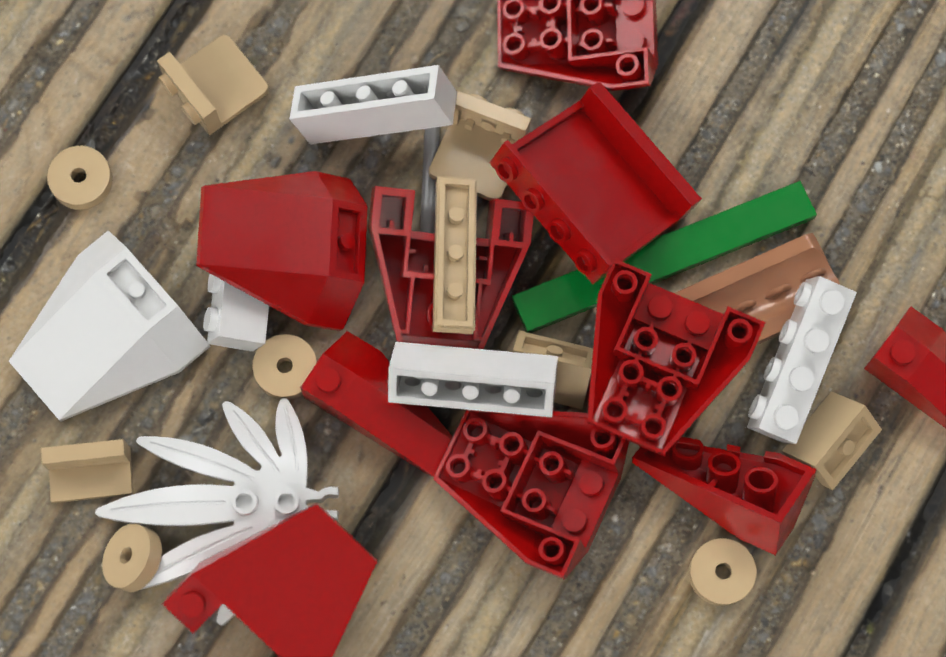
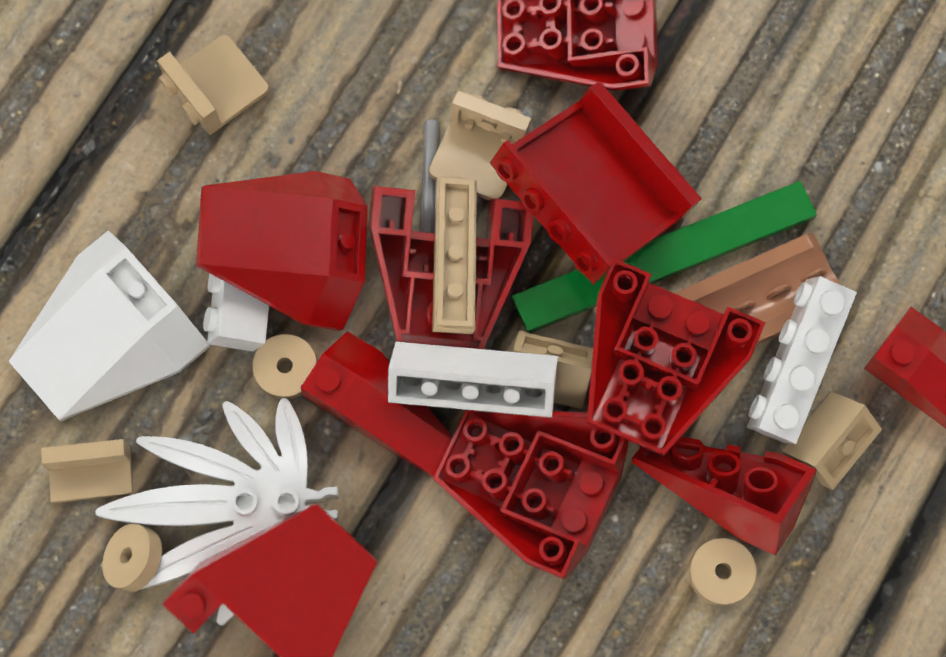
tan piece [47,146,113,210] -> none
white brick [289,65,457,144] -> none

